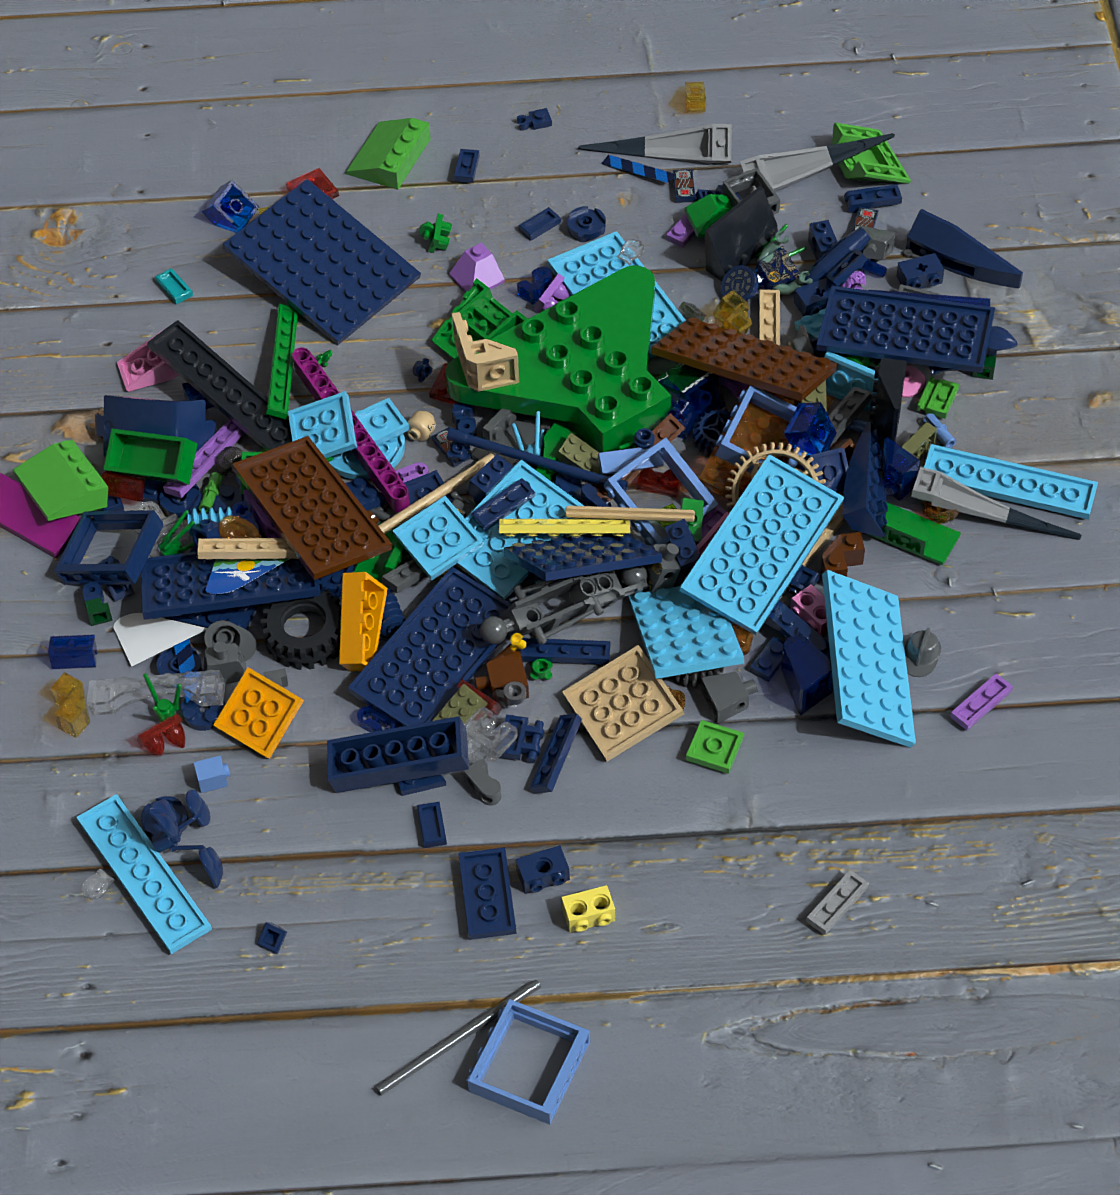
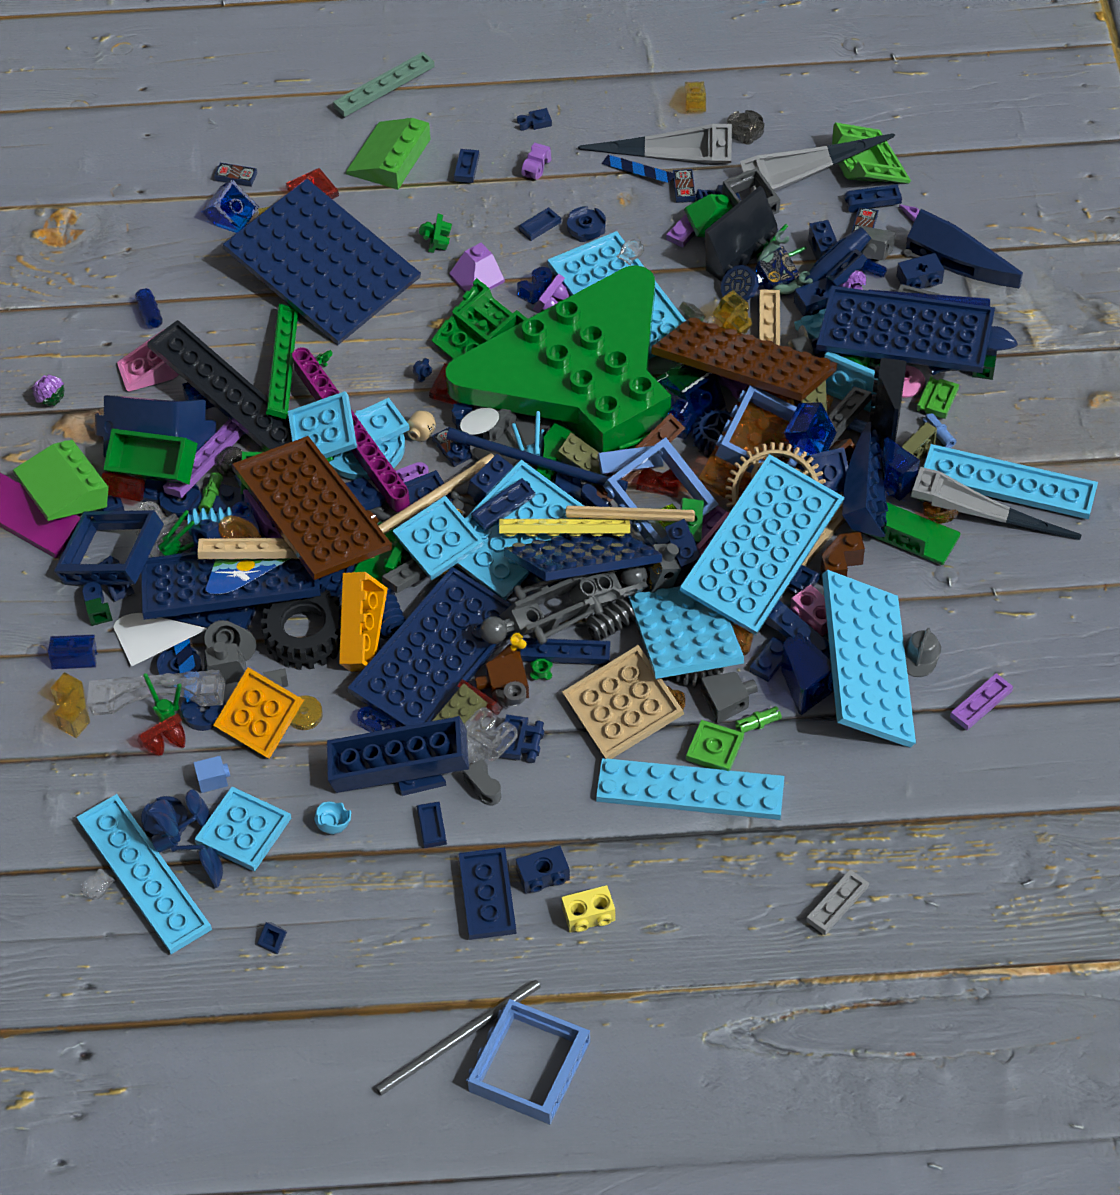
teal tile [155,268,193,305] -> none
tan bracket [452,312,519,392] -> none
dark blue plate [530,713,582,794] -> none
dark blue plate [634,428,655,449] -> none
none -> medium lavender piece [32,374,65,406]
none -> clear blue axle [135,288,163,329]
none -> medium azure plate [195,787,292,872]
none -> tile [214,162,257,187]
none -> clear yellow piece [290,695,323,730]
none -> medium azure hair [315,801,351,834]
none -> sand green plate [333,52,435,117]
none -> white sticker [460,408,499,435]
none -> medium lavender leg [521,142,551,180]
none -> dark grey piece [586,599,636,641]
none -> medium azure plate [596,758,785,820]
none -> clear smoke plate [727,110,764,145]
none -> bright green pin [735,706,782,733]
none -> medium lavender hand [899,204,919,222]

